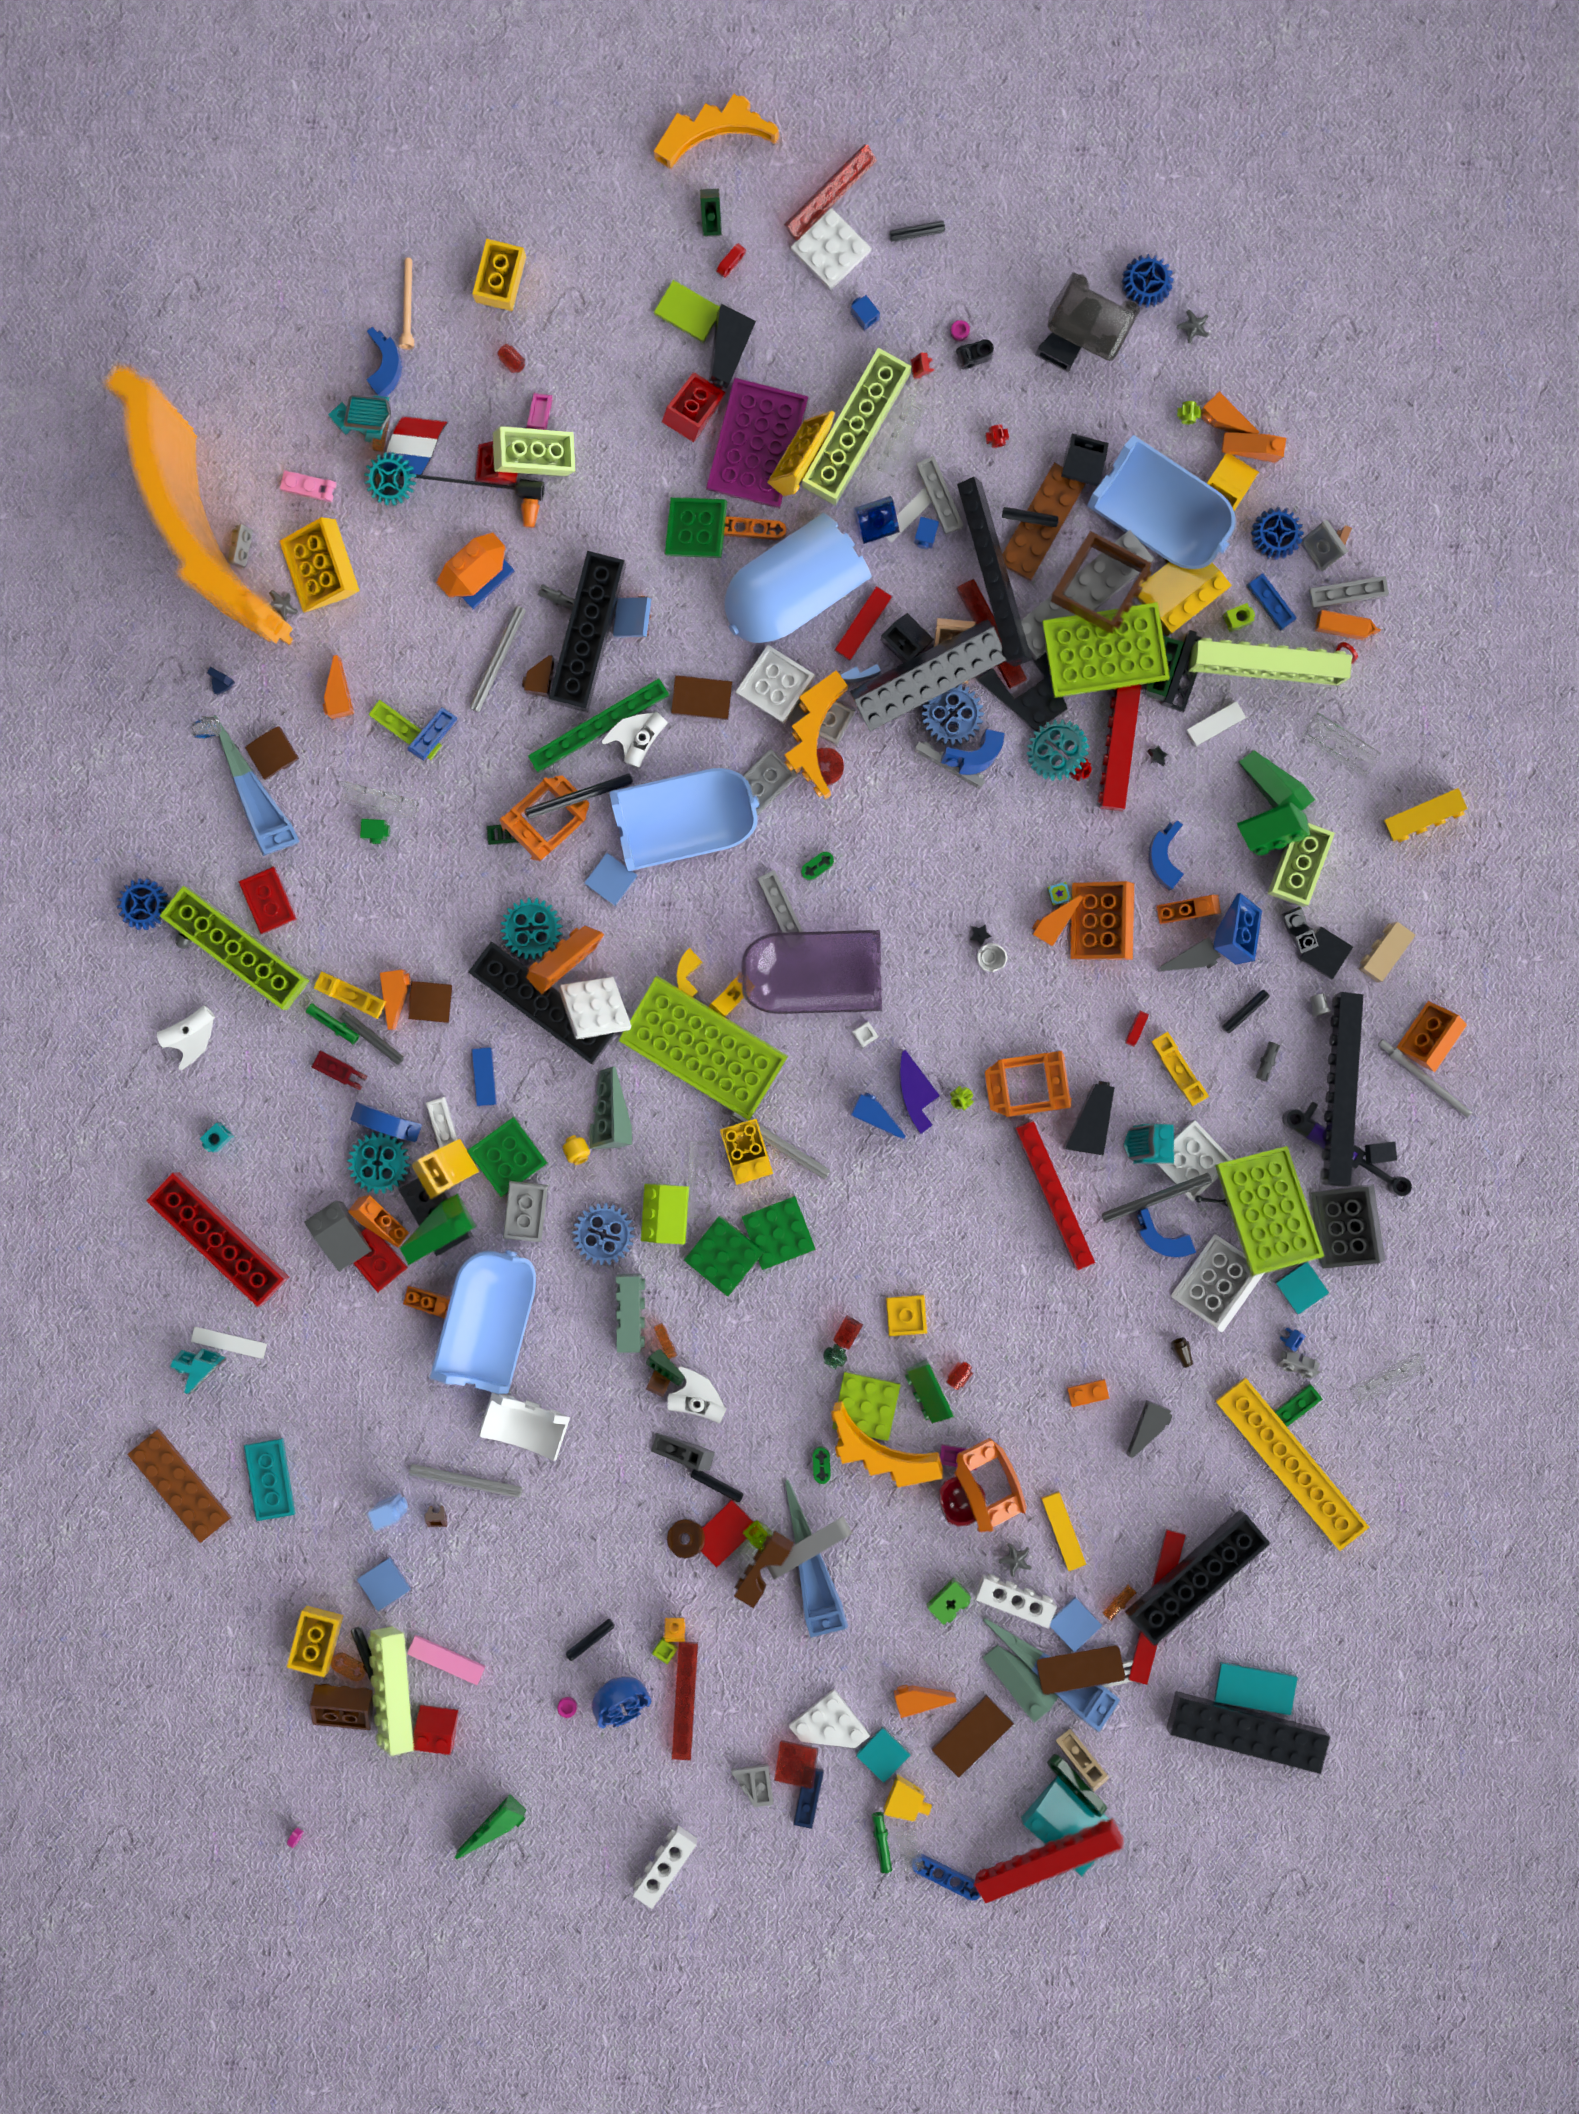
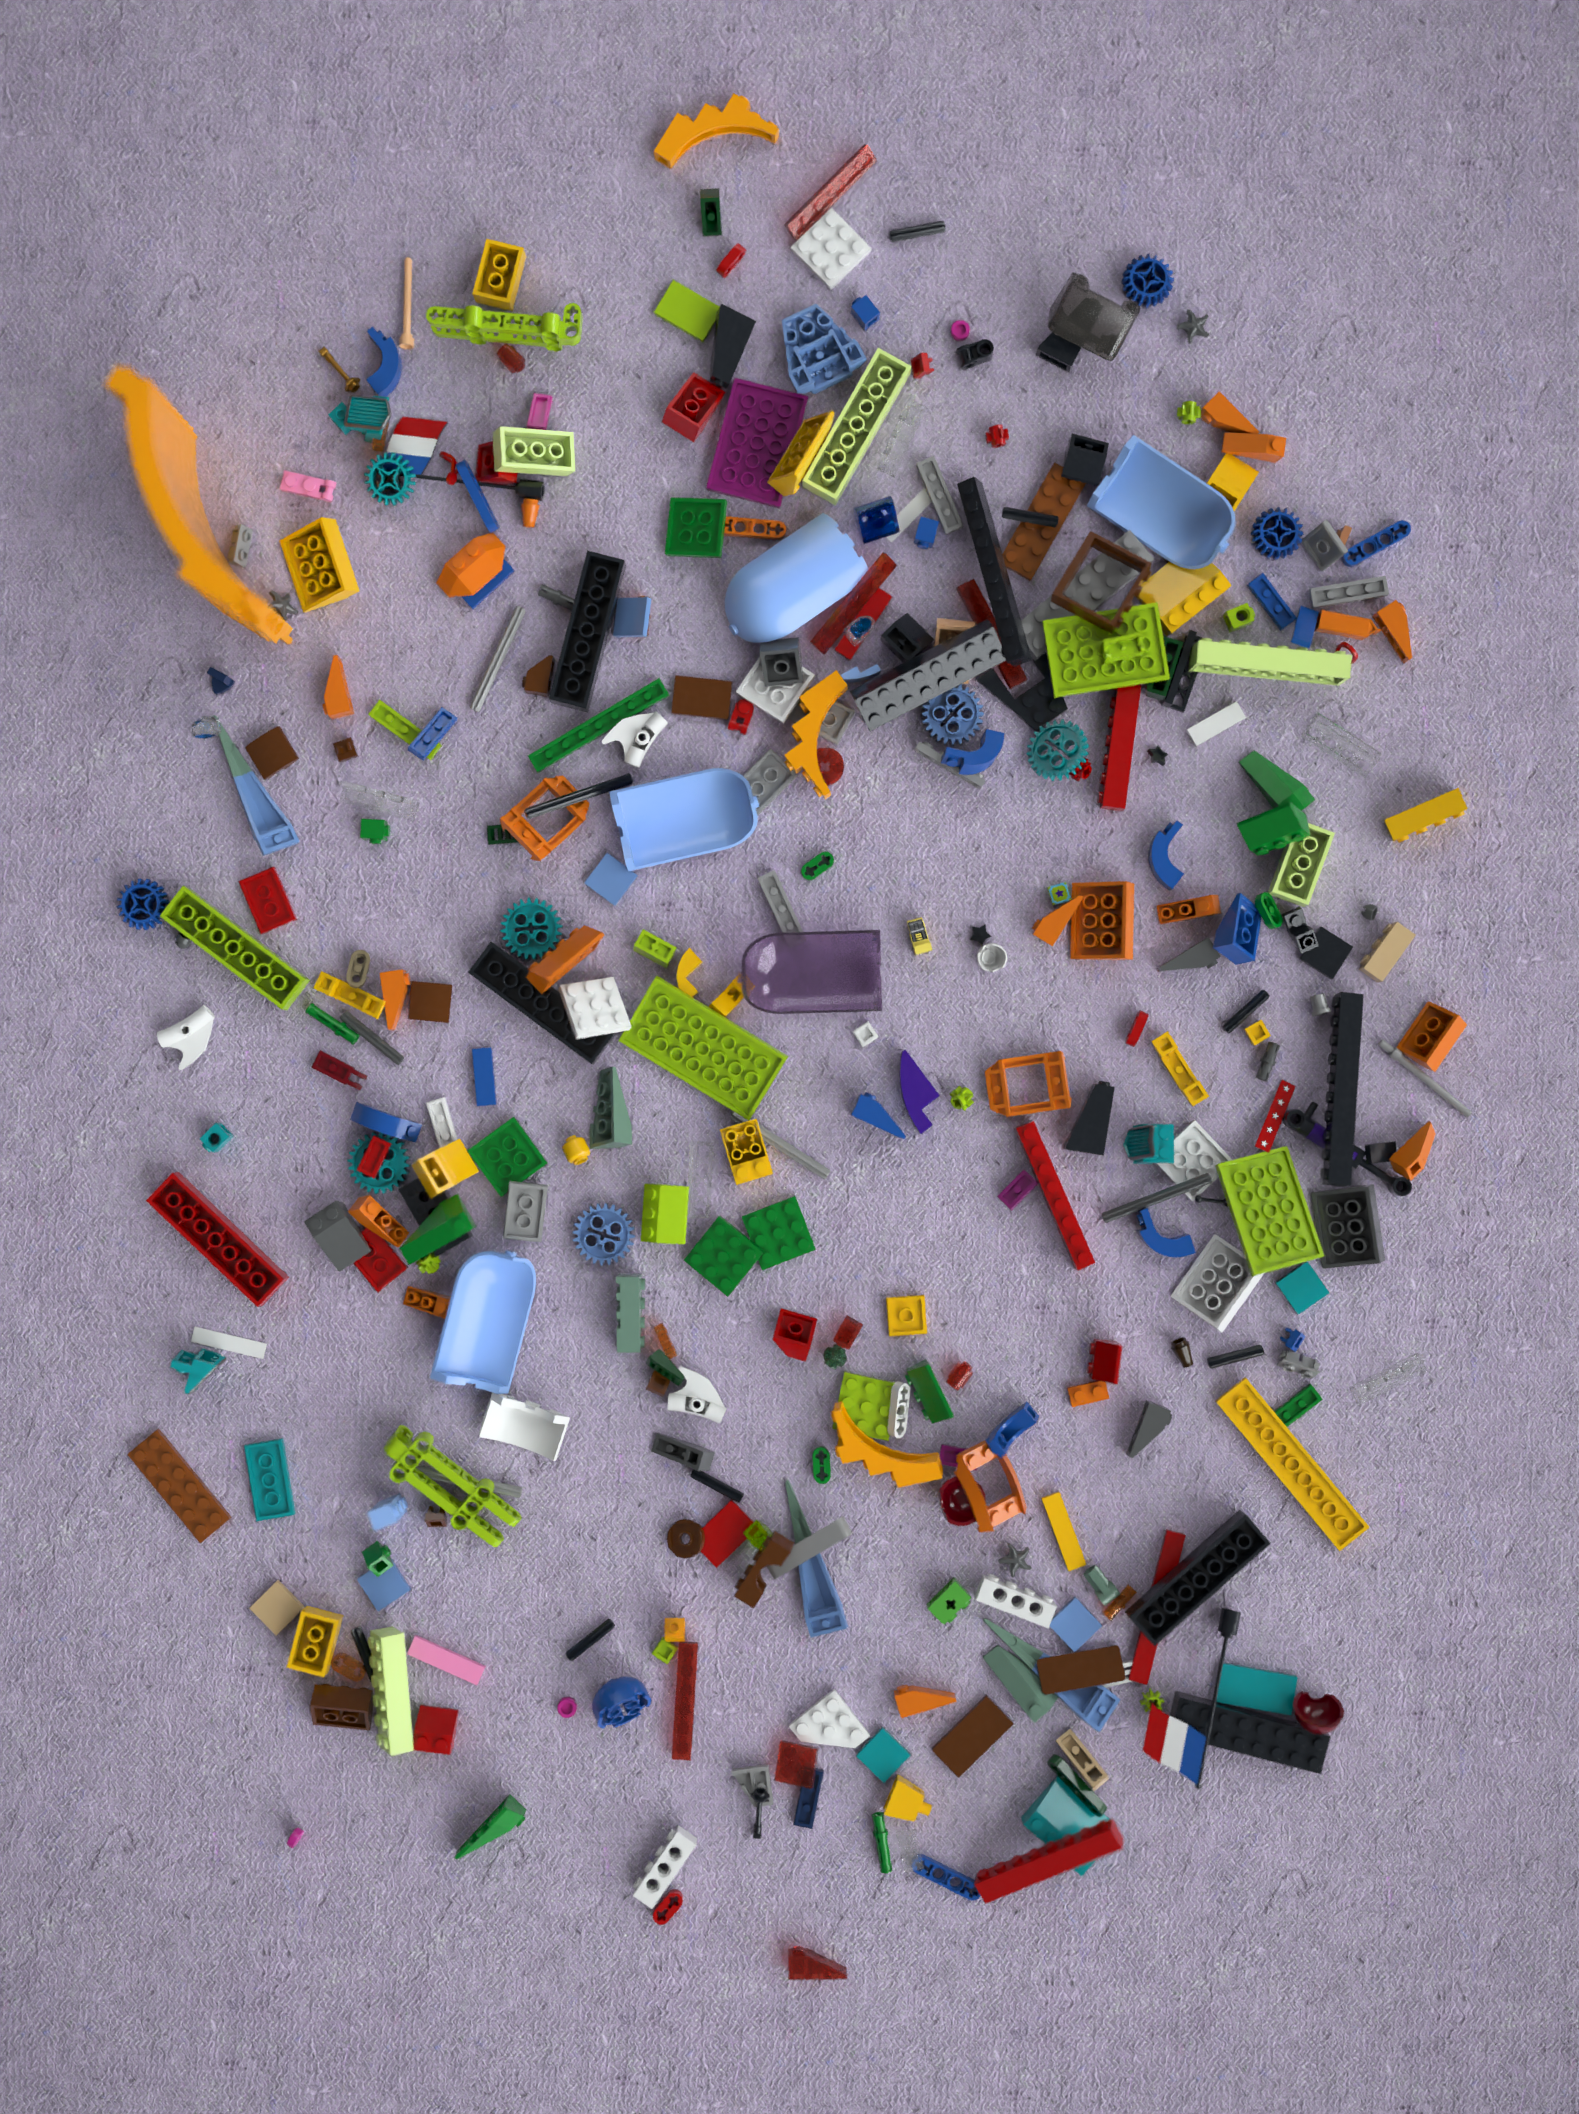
none -> tan tile [249,1580,305,1635]
none -> pearl gold piece [319,346,360,393]
none -> reddish brown tile [333,737,358,763]
none -> dark tan plate [346,950,370,988]
none -> red tile [357,1135,392,1178]
none -> green brick [362,1541,394,1577]
none -> lime beam [383,1425,522,1547]
none -> lime gear [416,1252,441,1274]
none -> lime beam [426,303,583,352]
none -> red piece [439,451,459,485]
none -> blue beam [456,459,500,533]
none -> lime hinge [633,929,677,969]
none -> red beam [653,1889,683,1925]
none -> red plate [727,699,754,735]
none -> black piece [750,1788,770,1839]
none -> dark grey slope [760,637,803,686]
none -> red slope [772,1308,817,1362]
none -> medium blue wedge [782,304,866,394]
none -> clear red slope [789,1946,847,1980]
none -> clear red plate [810,552,897,655]
none -> rock [843,616,876,647]
none -> white beam [887,1381,910,1438]
none -> leg [907,917,932,955]
none -> blue arch [985,1401,1039,1458]
none -> magenta plate [997,1170,1038,1211]
none -> sand green piece [1083,1564,1120,1606]
none -> red slope [1087,1339,1122,1385]
none -> lime hinge [1101,632,1145,664]
none -> lime gear [1139,1688,1165,1712]
none -> flag [1142,1608,1241,1790]
none -> black axle [1207,1345,1264,1368]
none -> yellow plate [1243,1020,1271,1046]
none -> green plate [1255,892,1283,929]
none -> red sticker [1255,1080,1296,1153]
none -> blue tile [1291,606,1319,649]
none -> dark red cylinder [1293,1691,1344,1734]
none -> blue beam [1341,520,1411,567]
none -> dark grey hinge [1361,904,1378,920]
none -> orange slope [1372,600,1412,664]
none -> orange slope [1389,1121,1436,1181]

